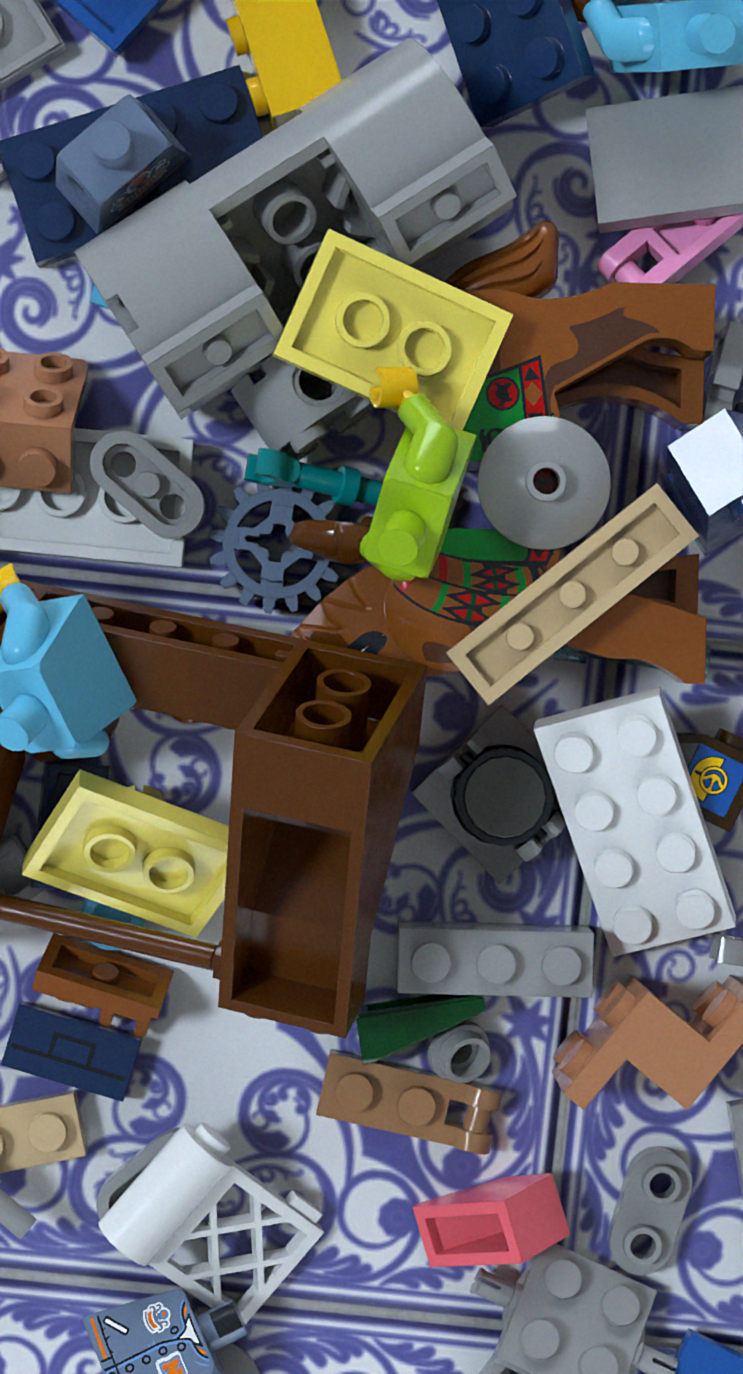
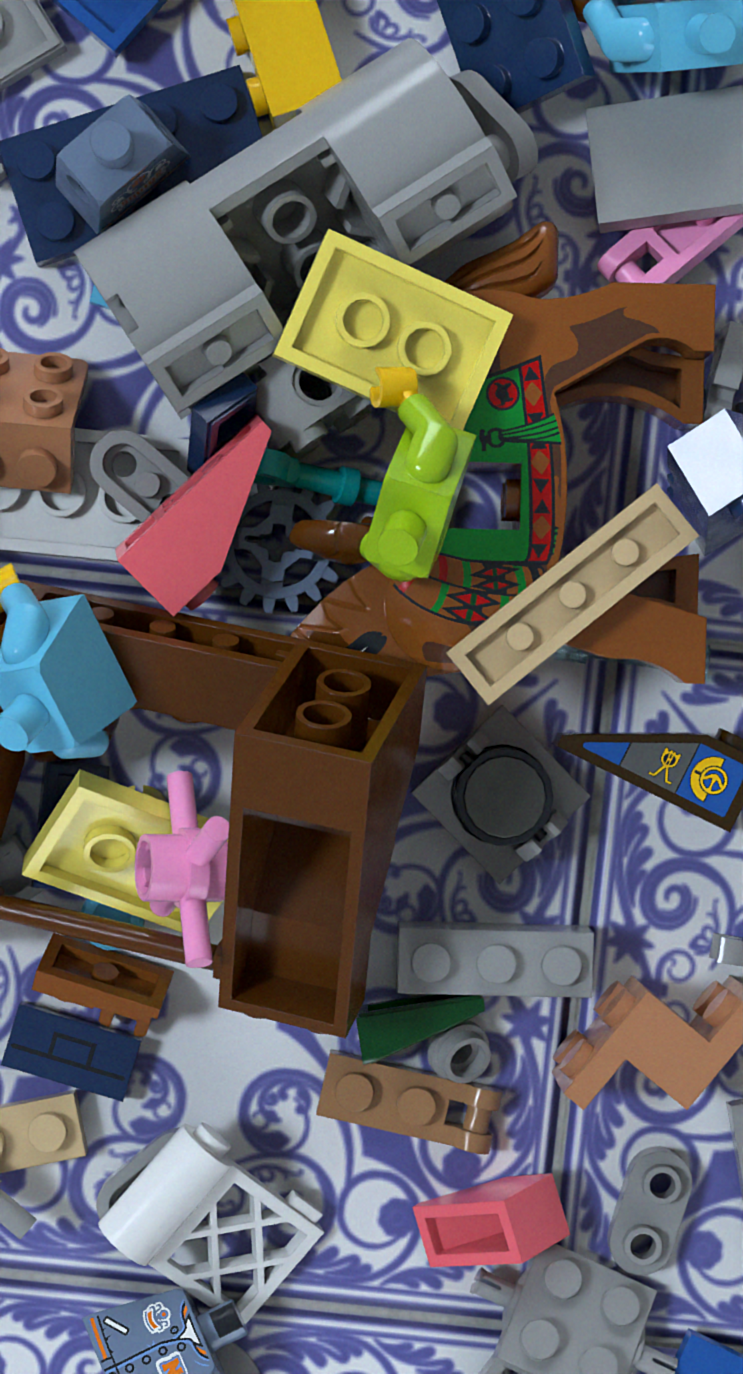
light grey dish [477,416,611,550] -> none
white plate [533,686,736,957] -> none
none -> coral slope [115,414,272,617]
none -> bright pink bar [135,771,229,968]
none -> dark blue tile [187,372,258,475]
none -> light grey plate [449,70,538,182]

